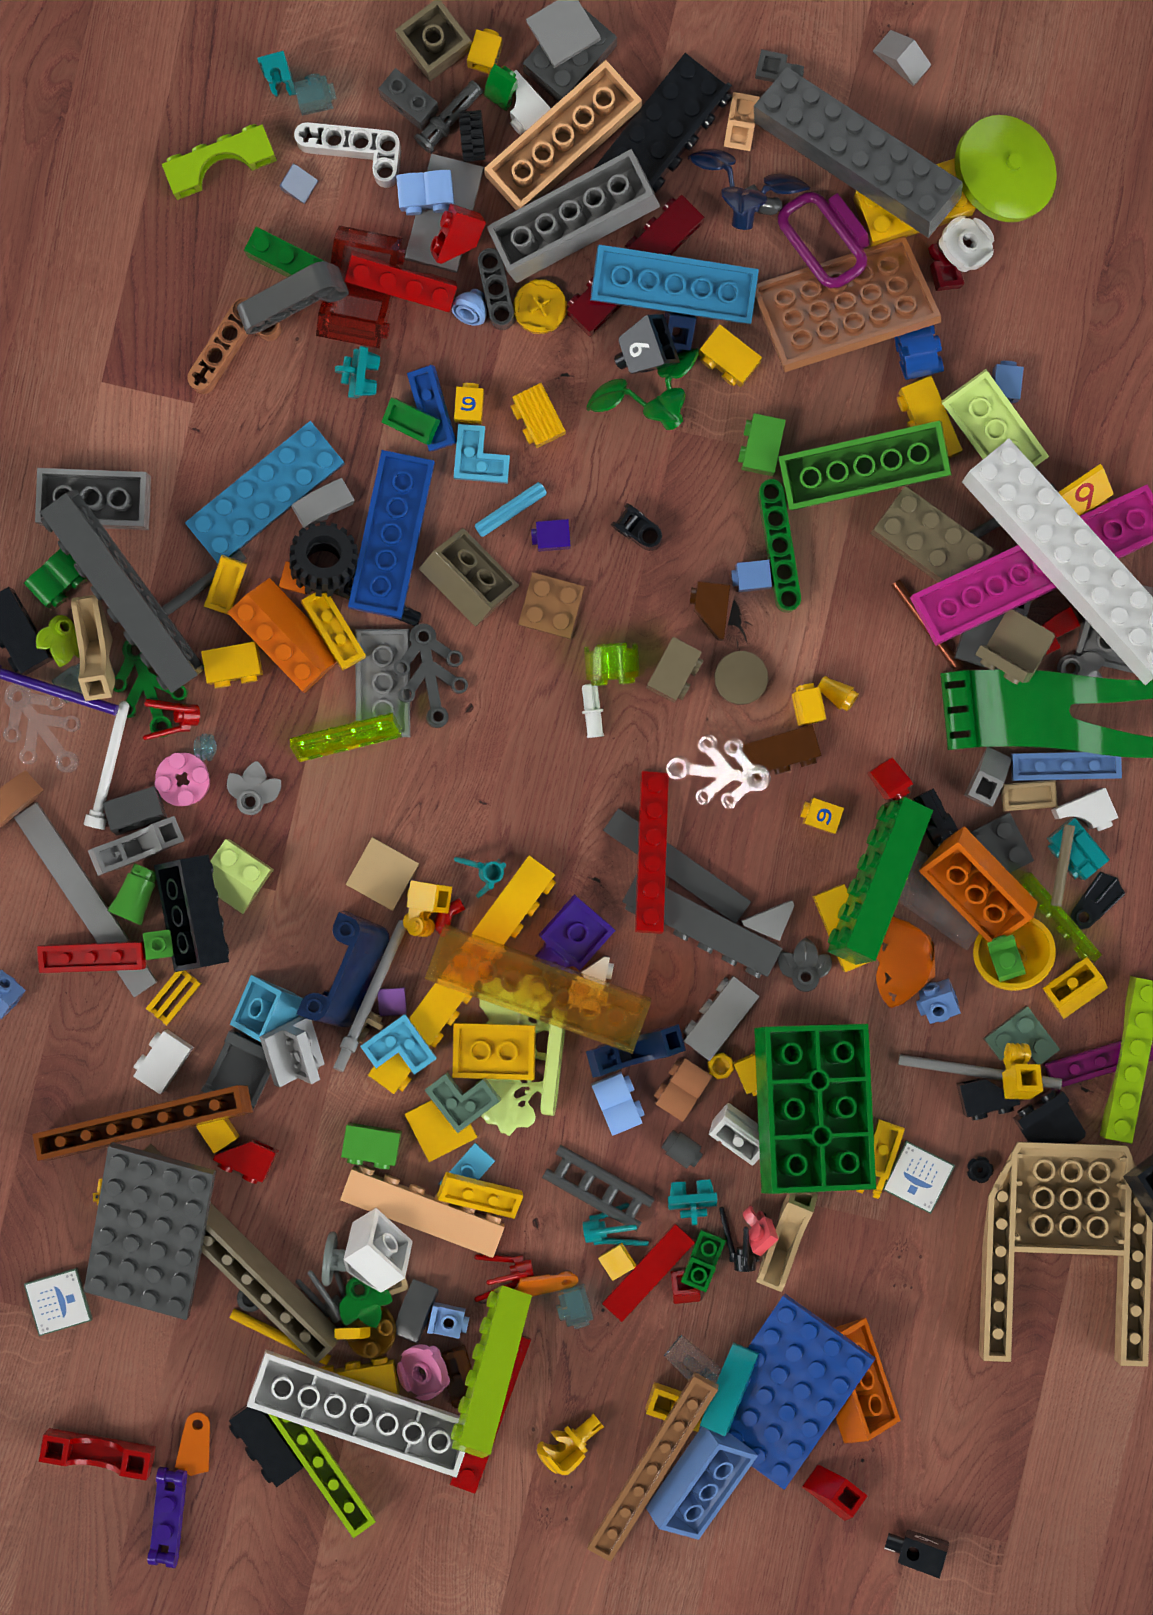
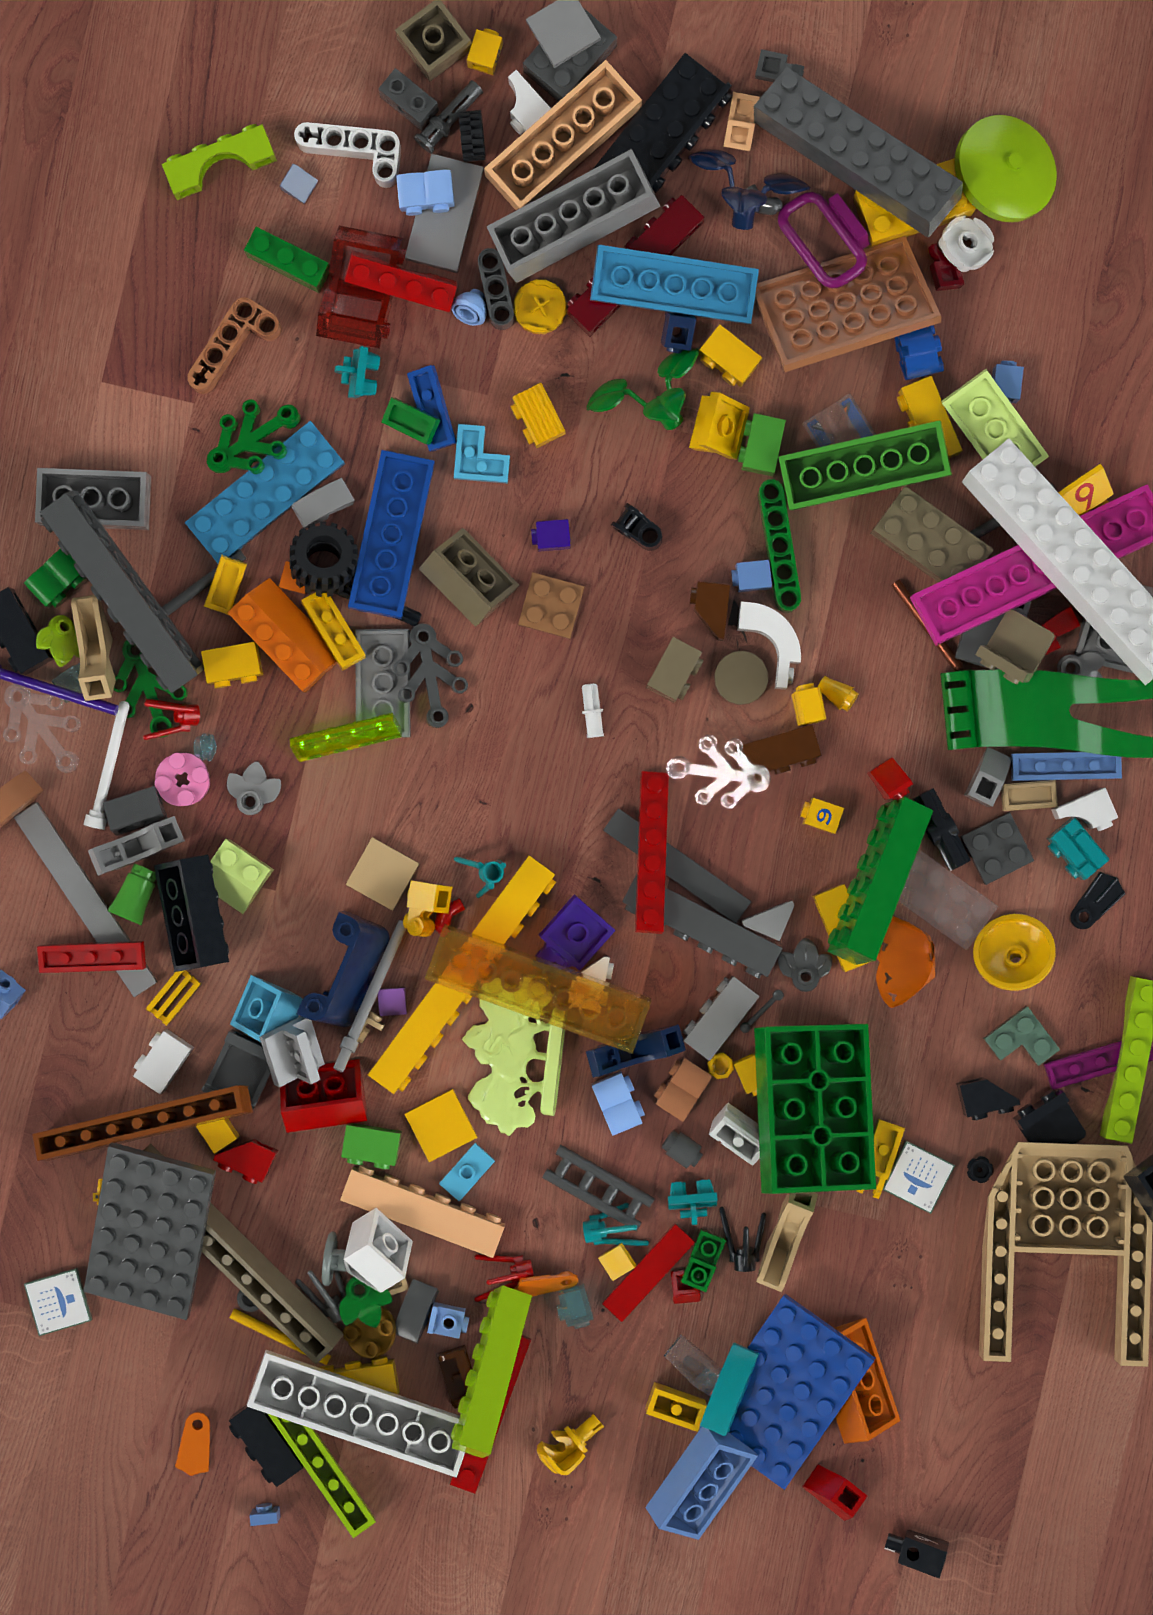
red arch [38,1428,156,1481] -> none
bright green bracket [143,930,174,960] -> none
dark purple plate [147,1467,187,1568] -> none
dark grey beam [236,261,349,334] -> none
teal hinge [257,51,297,97] -> none
clear light blue brick [294,74,337,116] -> none
yellow tile [334,1327,370,1340] -> none
medium azure plate [360,1014,437,1075] -> none
bright pink plate [397,1344,450,1400] -> none
sand green plate [425,1072,501,1133] -> none
red slope [430,204,486,264] -> none
yellow plate [437,1172,523,1219] -> none
yellow plate [452,1023,536,1080] -> none
yellow brick [454,383,484,425] -> none
medium azure axle [475,482,547,537] -> none
green slope [484,64,518,111] -> none
clear neon green brick [584,643,640,686] -> none
medium nougat plate [587,1372,719,1562] -> none
torso [614,314,680,374] -> none
coral plate [743,1206,779,1256] -> none
light grey slope [873,30,931,86] -> none
light grey bar [898,1054,1062,1090] -> none
medium blue brick [916,978,961,1024] -> none
orange slope [919,826,1038,942] -> none
bright green bracket [987,935,1026,982] -> none
yellow brick [1002,1043,1043,1099] -> none
clear neon green plate [1019,872,1102,962] -> none
yellow brick [1043,957,1108,1019] -> none
dark tan bar [1051,824,1075,907] -> none
none -> green plant [206,399,301,474]
none -> medium blue plate [249,1503,281,1526]
none -> red slope [280,1059,367,1133]
none -> yellow bracket [689,392,750,460]
none -> white arch [737,601,801,690]
none -> dark grey hinge [740,990,784,1033]
none -> clear slope [802,394,877,448]

